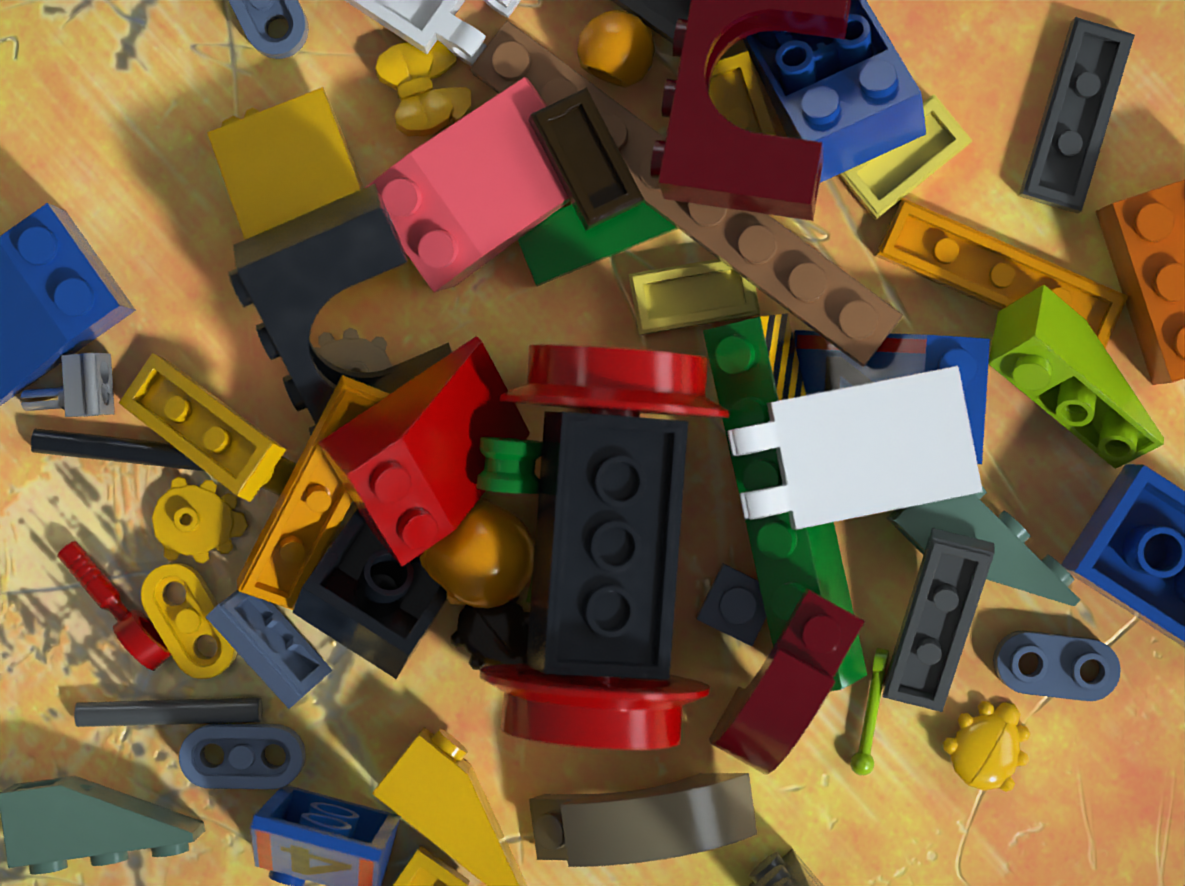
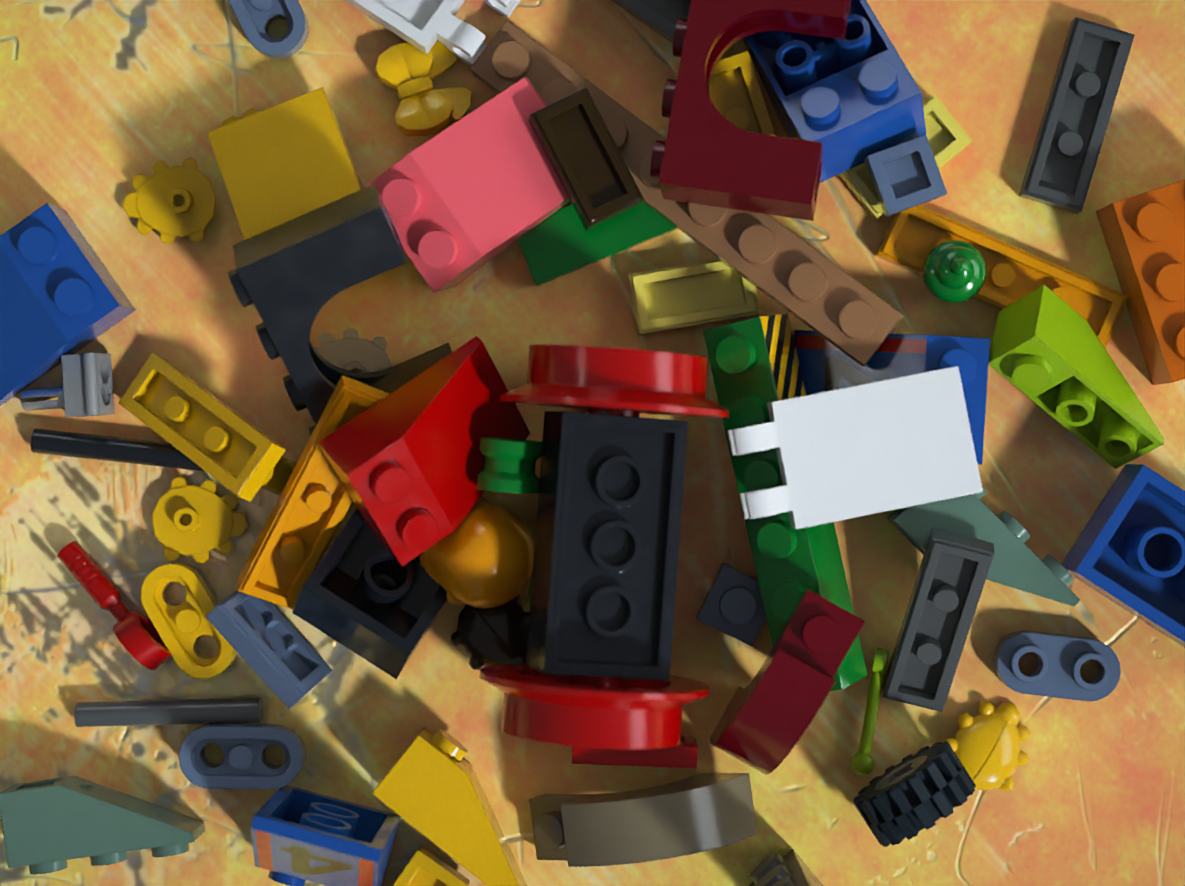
light orange piece [577,10,655,88] -> none
none -> yellow piece [122,157,216,245]
none -> red tile [572,735,698,769]
none -> black wheel [853,741,976,847]
none -> sand blue plate [864,135,947,218]
none -> green plate [922,240,986,303]

